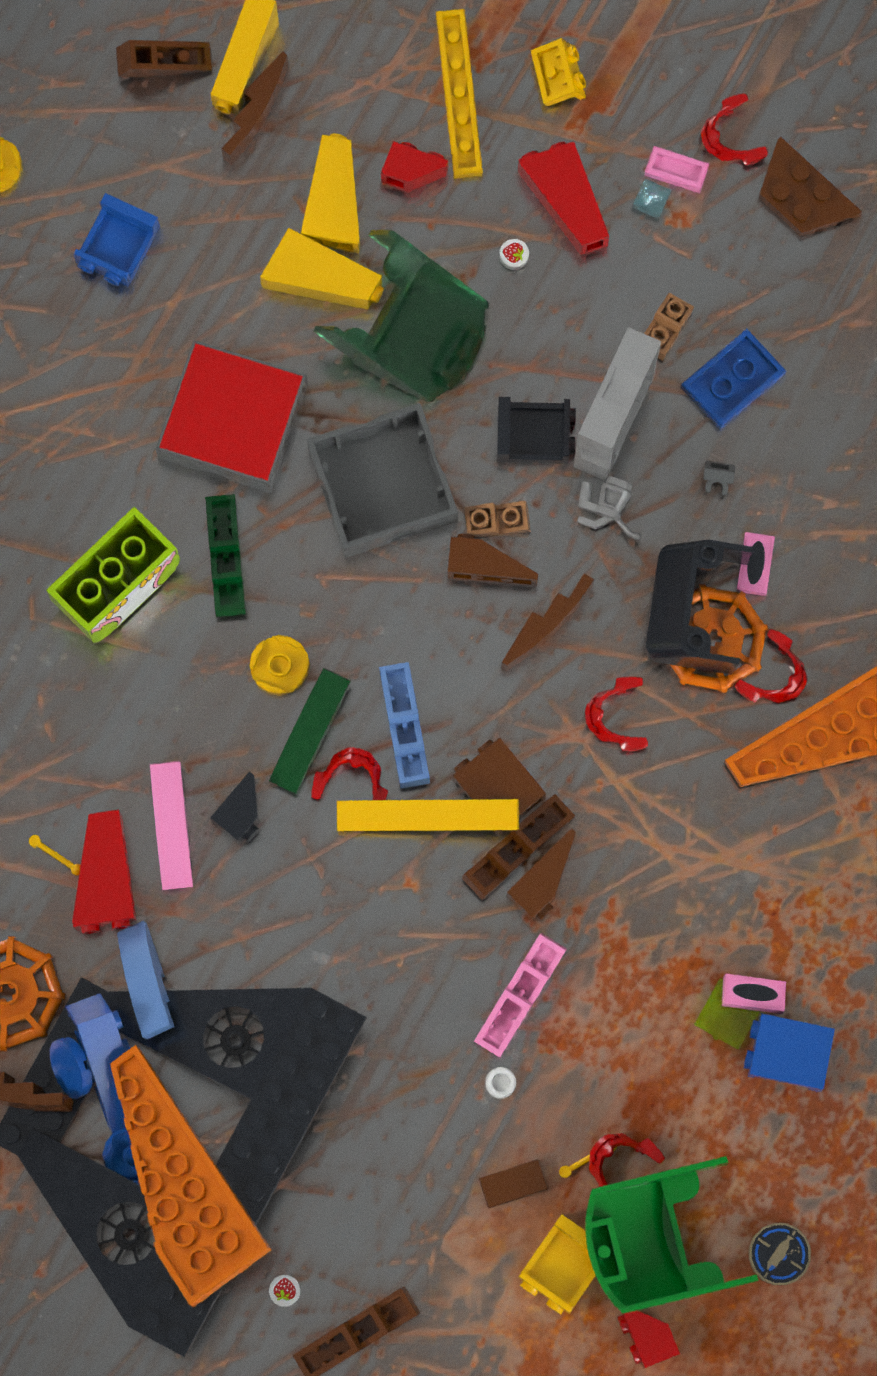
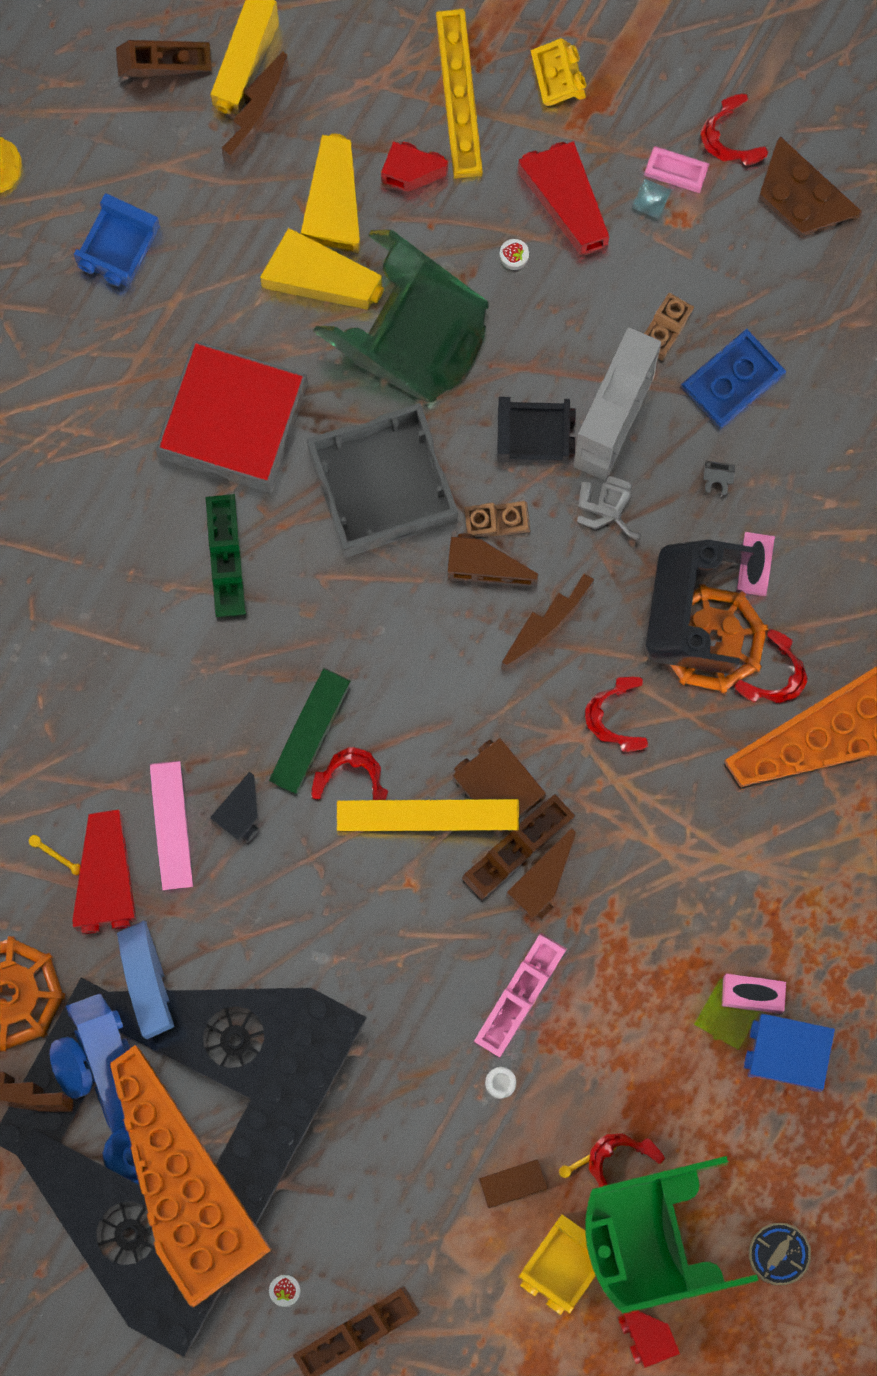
lime brick [46,507,180,643] -> none
yellow tile [249,635,310,696] -> none
medium blue slope [379,662,430,789] -> none

